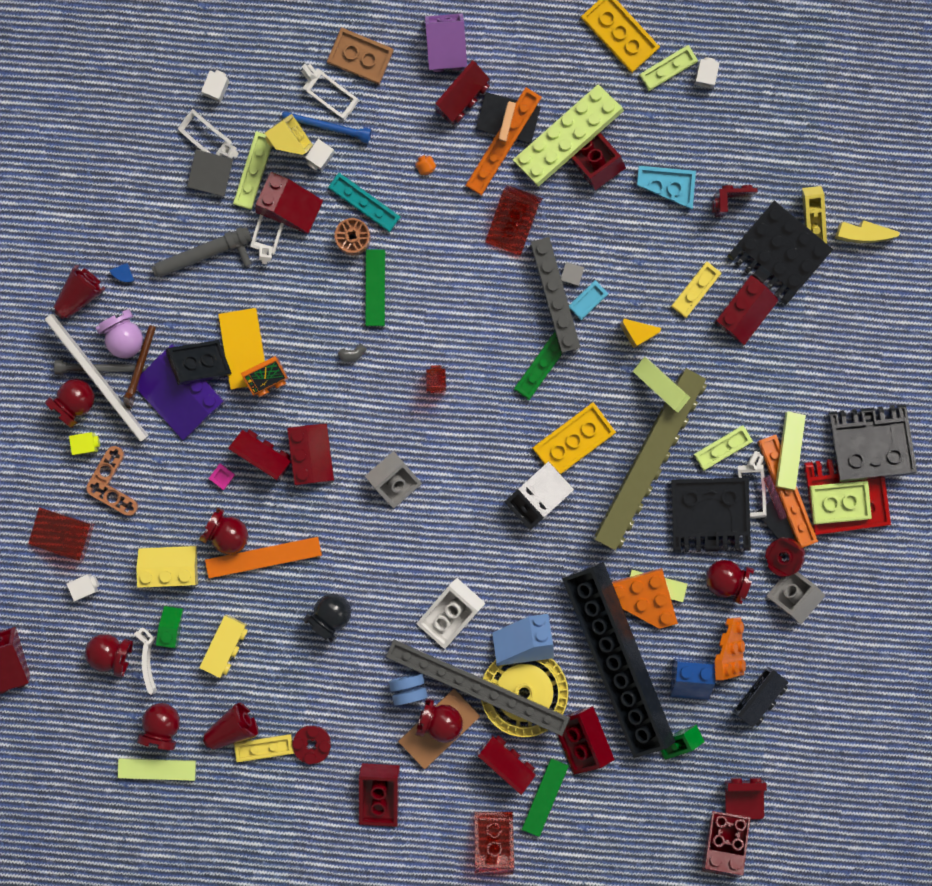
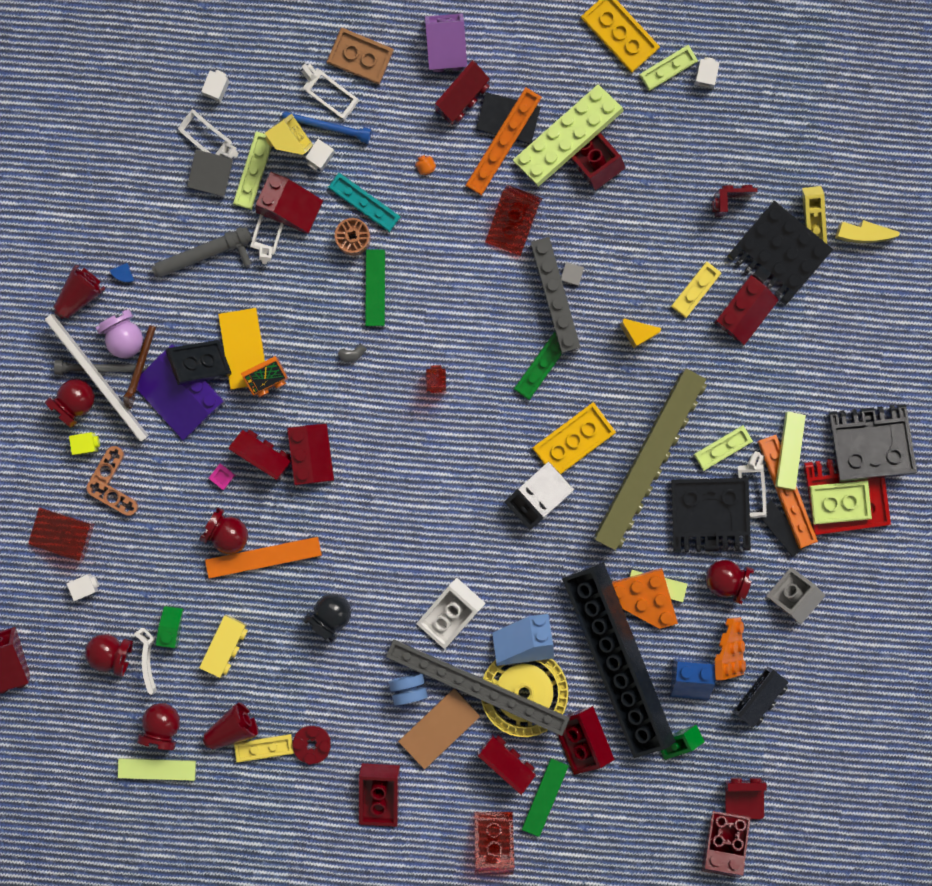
light yellow slope [136,546,198,588] -> none
light grey slope [365,451,422,509] -> none
dark red tile [415,698,463,743] -> none
light nougat tile [499,101,516,142] -> none
medium azure tile [569,280,608,320] -> none
yellowish green tile [633,357,691,412] -> none
medium azure wing [637,166,696,210] -> none
clear pink piece [763,475,787,520] -> none
dark red plate [765,537,805,577] -> none

